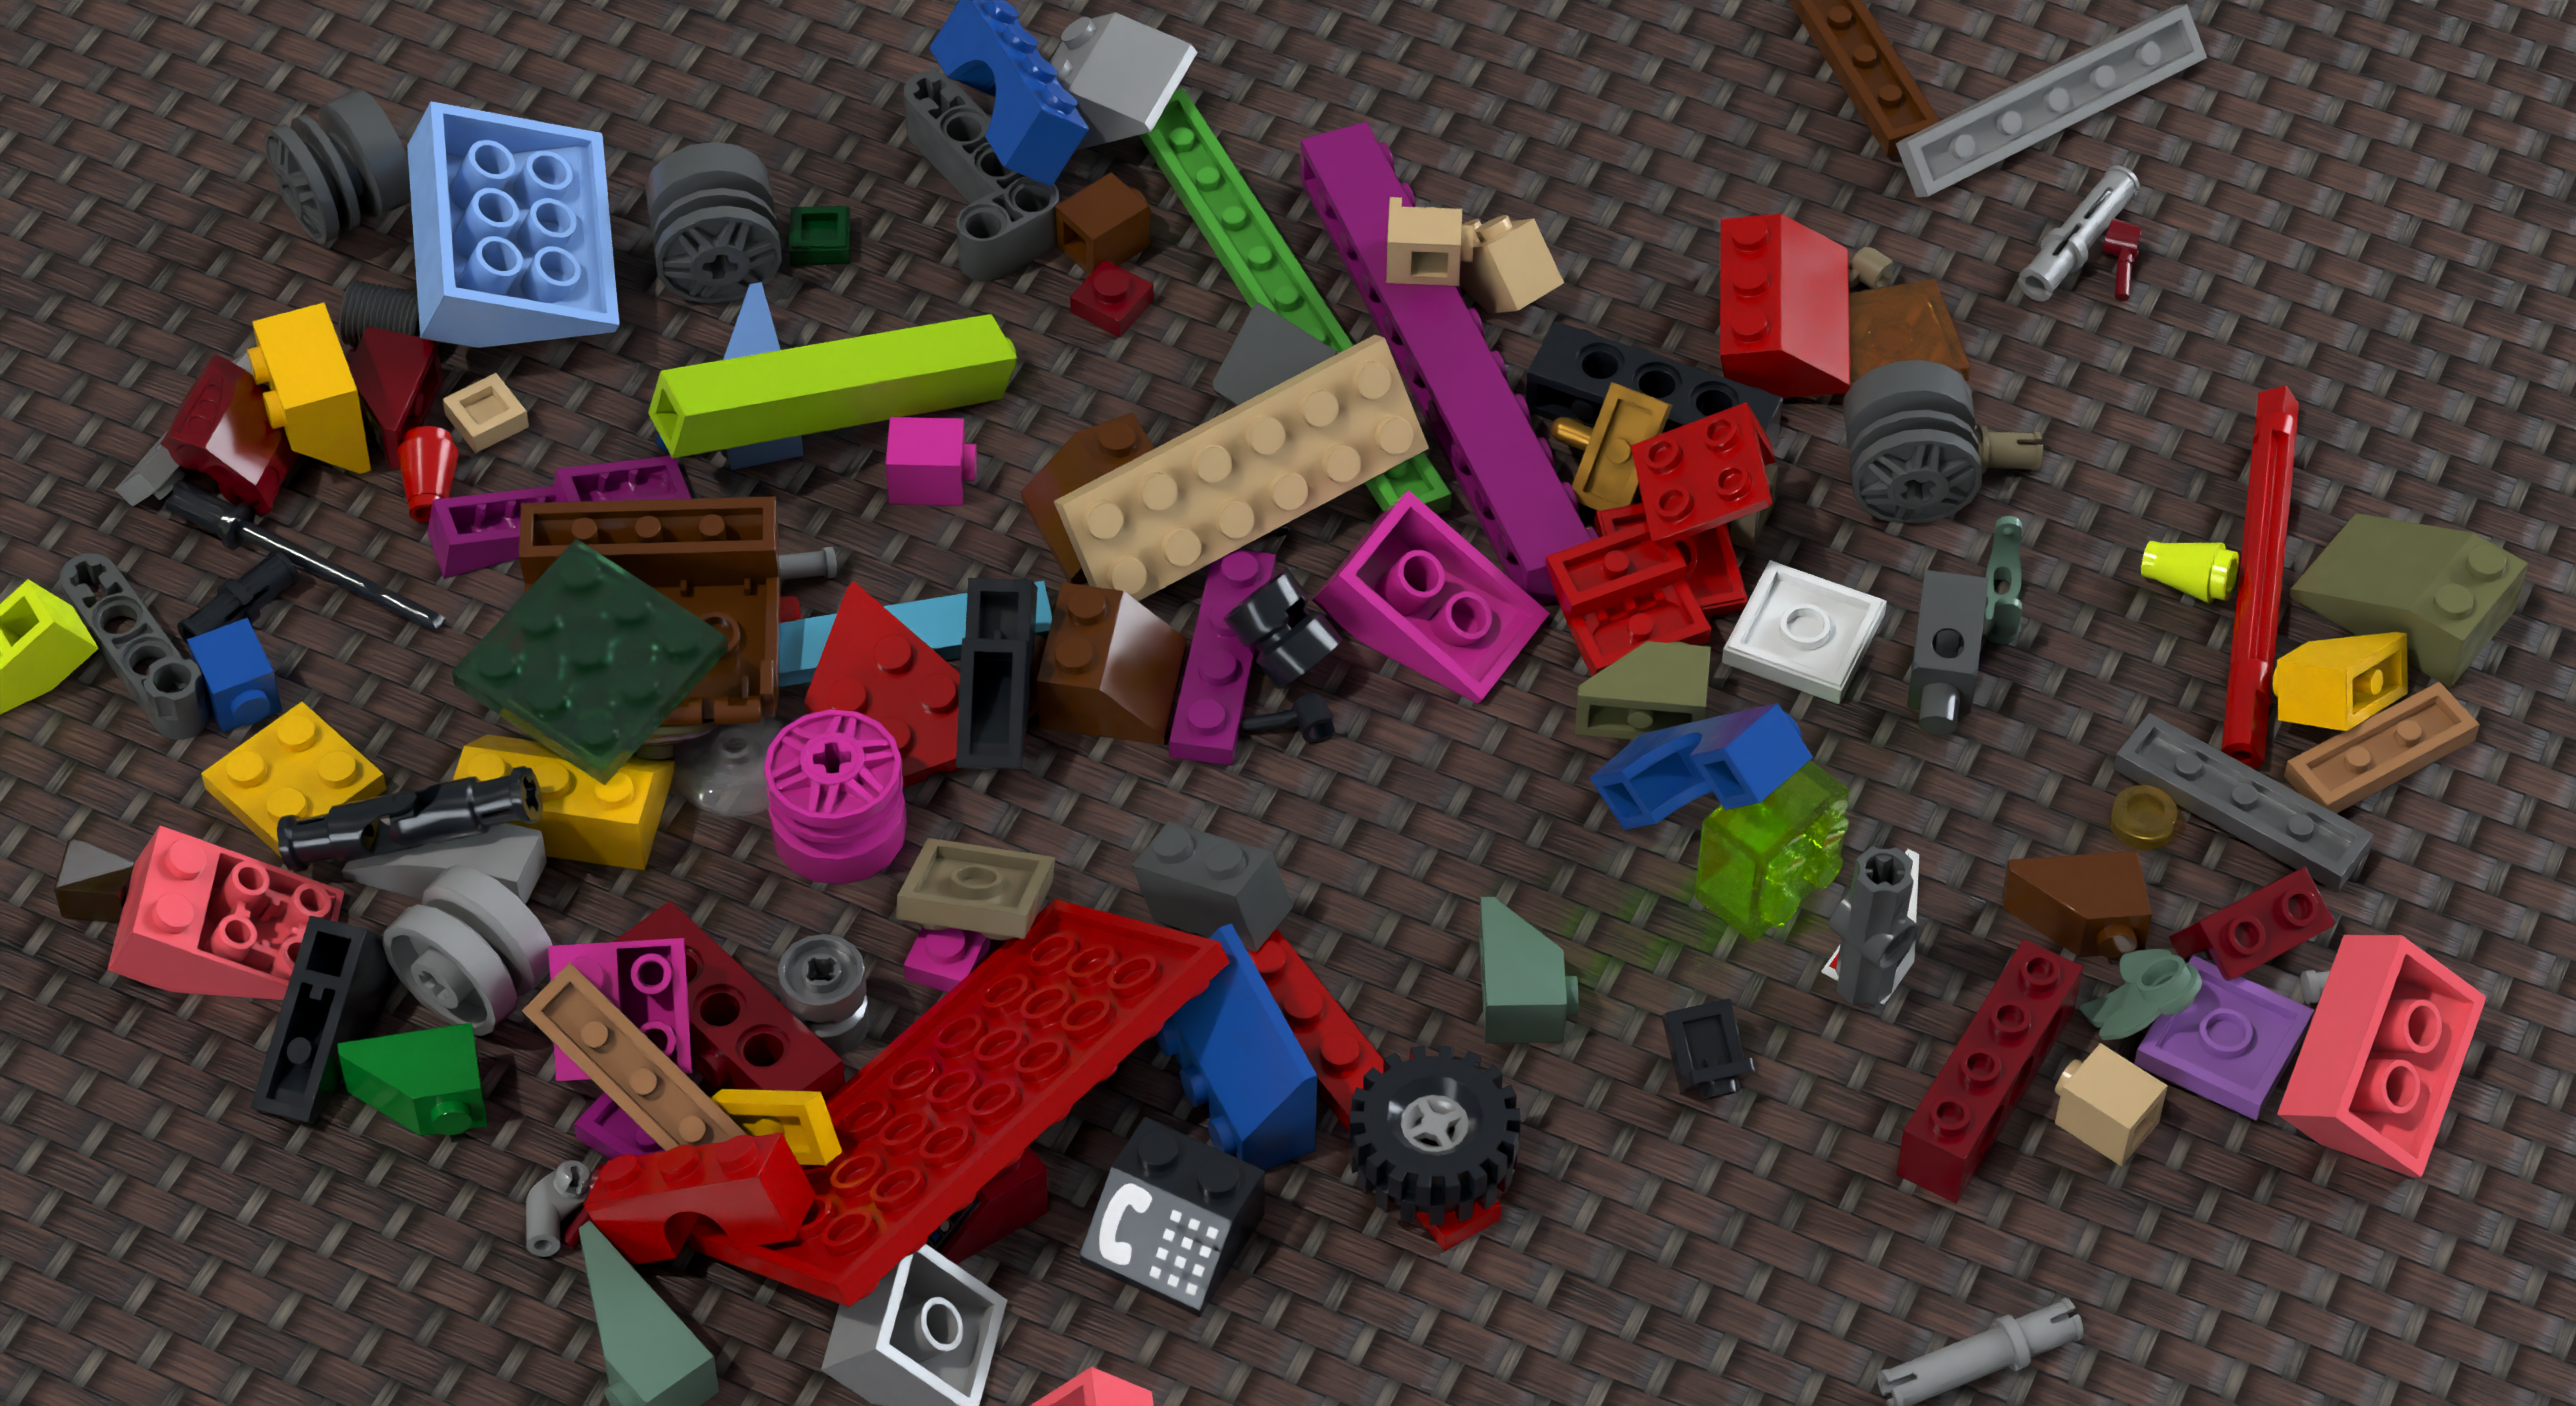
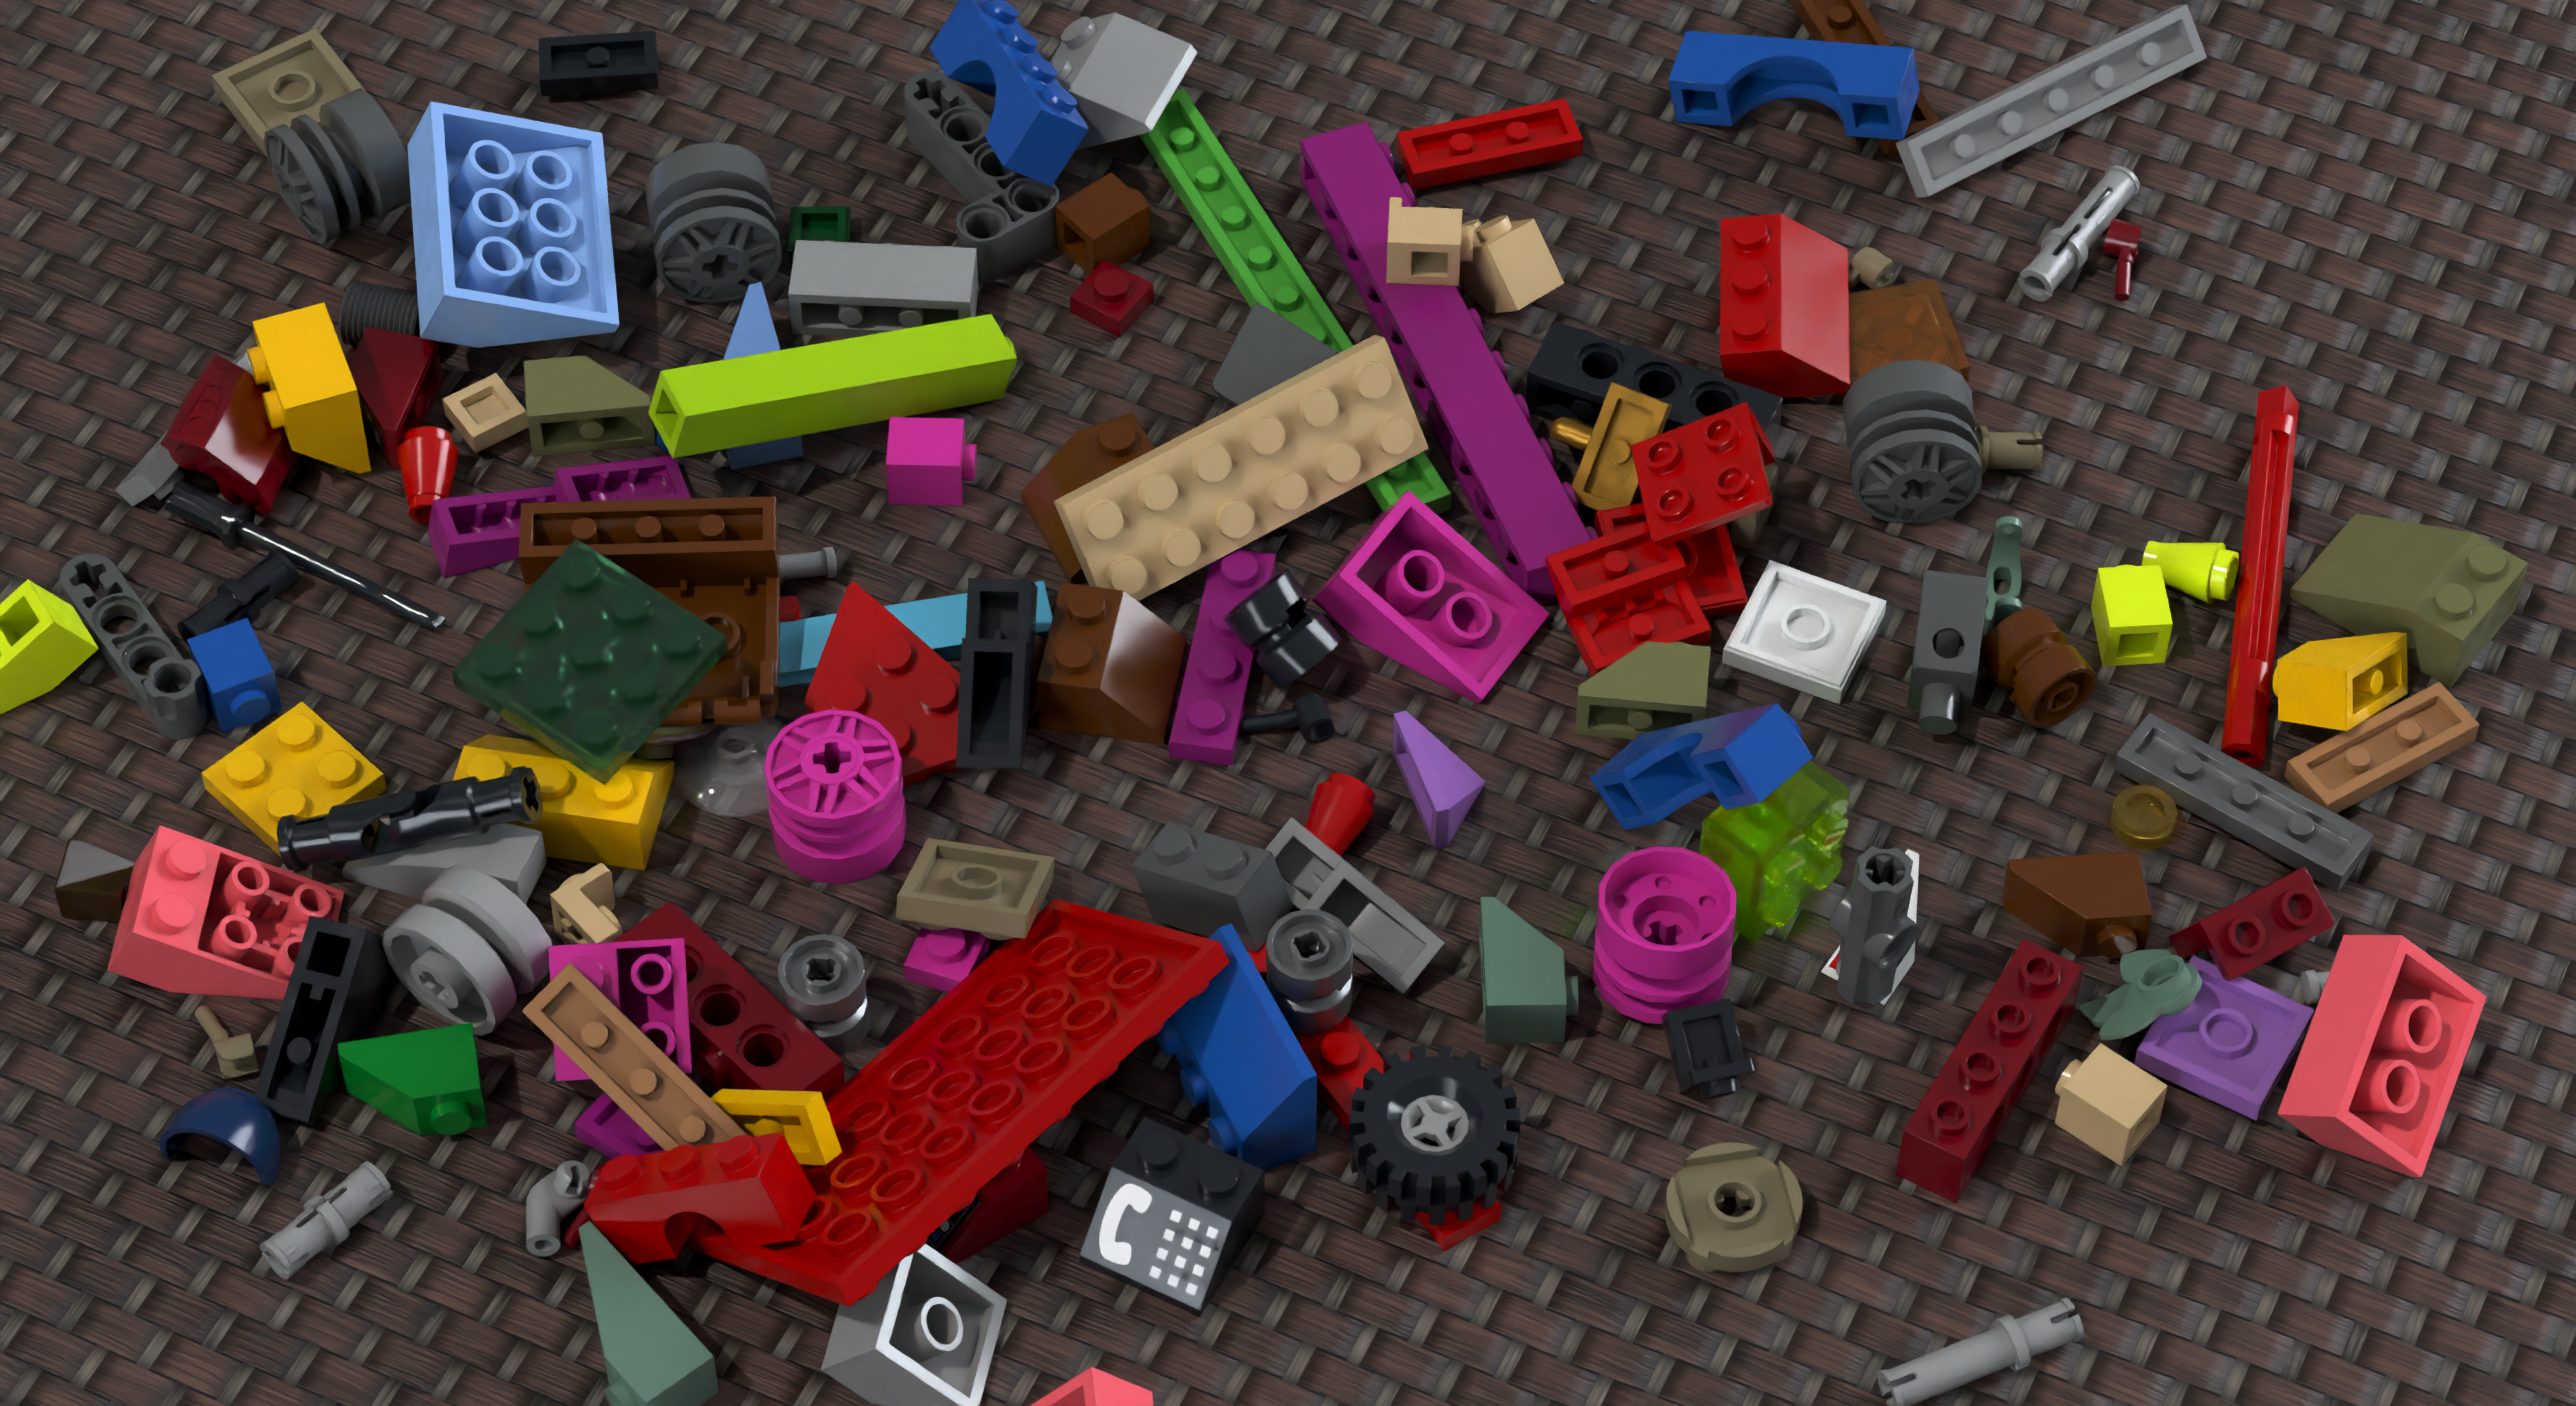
none -> dark blue helmet [159,1087,280,1186]
none -> dark tan hand [194,1005,259,1079]
none -> dark tan plate [212,28,367,157]
none -> light grey pin [259,1161,393,1280]
none -> olive slope [524,355,656,457]
none -> black plate [539,31,659,96]
none -> tan bracket [550,863,623,945]
none -> light grey brick [788,240,979,337]
none -> light grey slope [1265,817,1445,994]
none -> flat silver wheel [1266,909,1353,1034]
none -> red cone [1305,773,1375,856]
none -> medium lavender slope [1392,711,1486,850]
none -> red plate [1396,98,1583,190]
none -> dark pink wheel [1593,846,1736,1024]
none -> dark tan plate [1665,1142,1803,1272]
none -> blue arch [1668,31,1920,140]
none -> reddish brown wheel [1979,607,2097,728]
none -> neon yellow brick [2091,565,2173,666]

